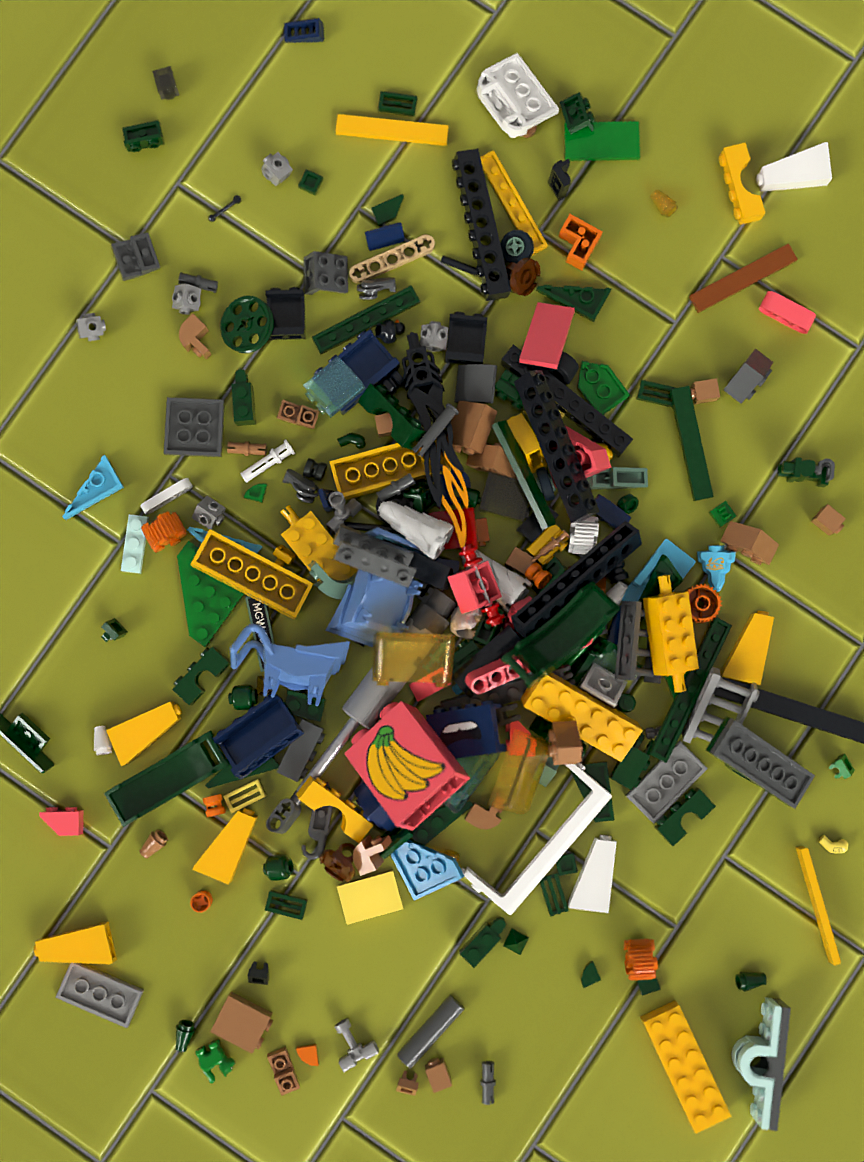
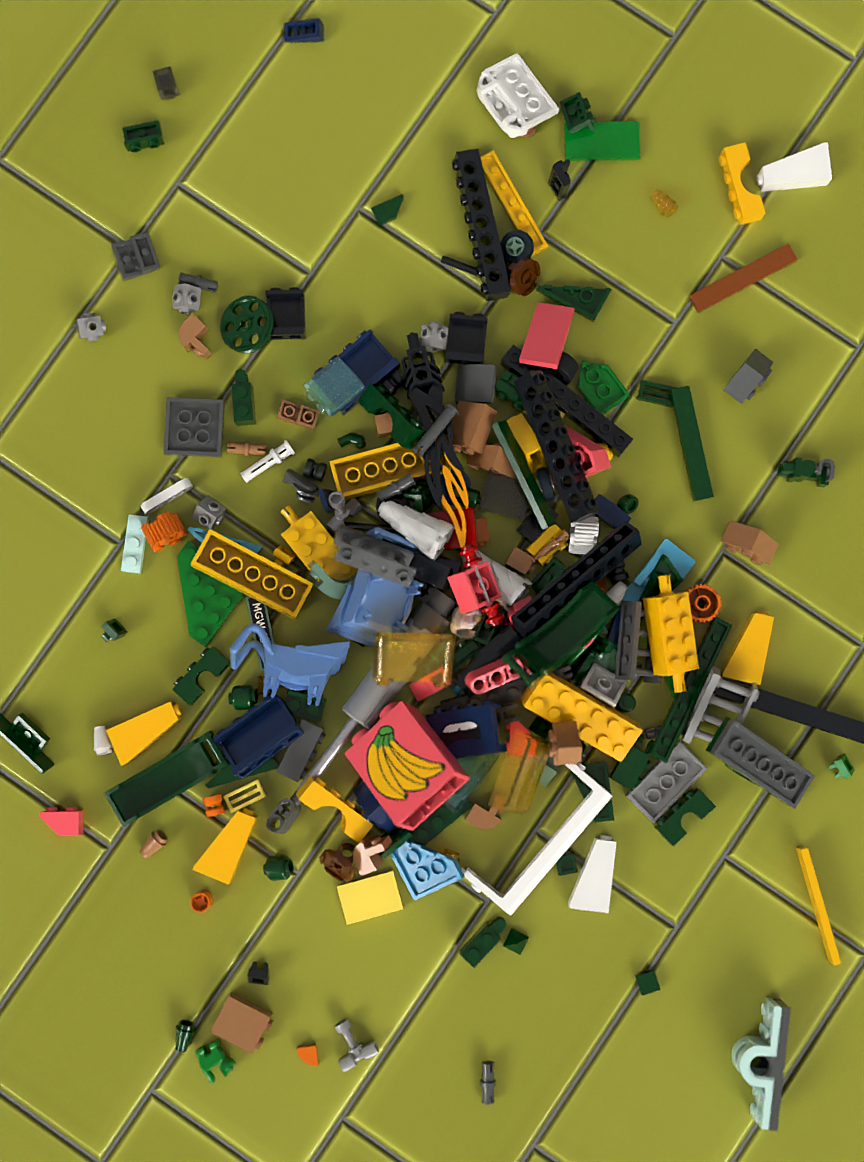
yellow slope [34,921,117,964] -> none
light grey tile [55,963,144,1028] -> none
medium azure wing [62,455,124,520] -> none
black hinge [208,195,241,222] -> none
green tile [244,483,268,503] -> none
light grey brick [261,152,293,187] -> none
dark green tile [265,890,308,920] -> none
medium nougat slope [267,1047,300,1096] -> none
dark green tile [298,169,323,196] -> none
dark grey plate [302,782,333,860] -> none
dark grey bracket [304,251,348,295] -> none
dark green tile [312,285,420,355] -> none
yellow tile [336,114,449,146] -> none
tan beam [349,235,435,284] -> none
dark grey piece [357,277,396,300] -> none
dark blue slope [365,222,405,251] -> none
black animal [375,319,405,344] -> none
dark green tile [378,91,418,117] -> none
medium nougat tile [396,1071,419,1096] -> none
dark grey brick [397,994,465,1068] -> none
medium nougat brick [425,1058,452,1093] -> none
orange wheel [525,562,552,589] -> none
dark green tile [540,872,569,917] -> none
orange brick [559,214,603,271] -> none
dark green tile [581,961,601,988] -> none
sand green slope [586,467,648,489] -> none
orange brick [624,939,658,981] -> none
yellow brick [640,1000,731,1134] -> none
medium nougat brick [690,378,720,404] -> none
medium azure rock [697,545,736,592] -> none
green tile [709,501,736,528] -> none
dark green cone [735,972,767,992] -> none
coral beam [759,291,816,334] -> none
medium nougat brick [811,504,846,535] -> none
light yellow arm [818,835,849,853] -> none

